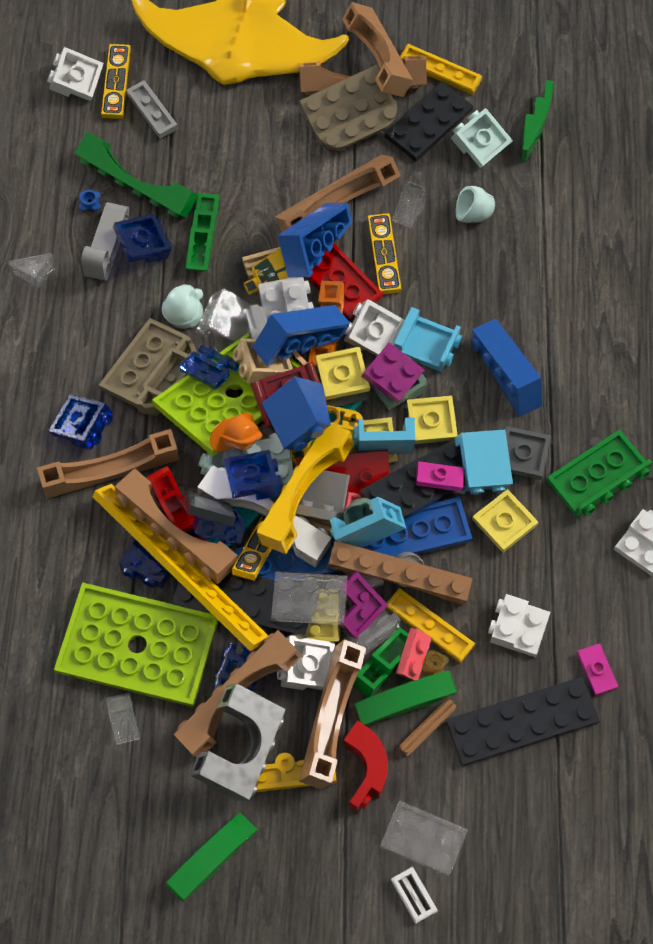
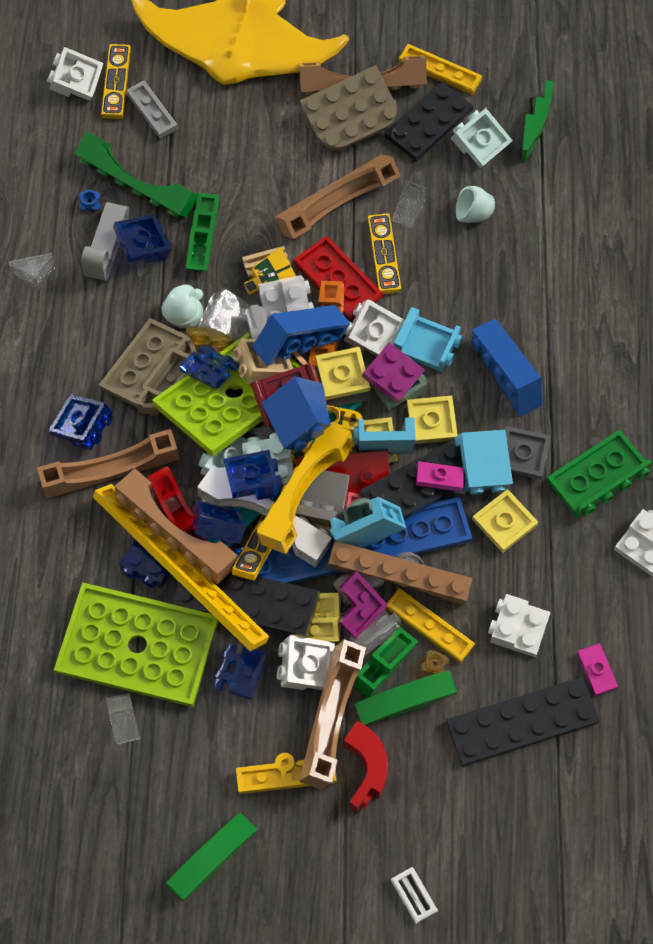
medium nougat arch [174,630,303,757] -> none
black tile [183,491,236,526] -> none
flat silver arch [189,683,286,801] -> none
orange piece [210,412,262,452] -> none
clear plate [271,572,348,625] -> none
blue wedge [278,203,352,277] -> none
medium nougat arch [342,2,413,97] -> none
clear plate [380,801,468,877] -> none
coral plate [396,628,432,681] -> none
medium nougat axle [399,699,456,756] -> none
none -> clear yellow slope [186,327,232,353]

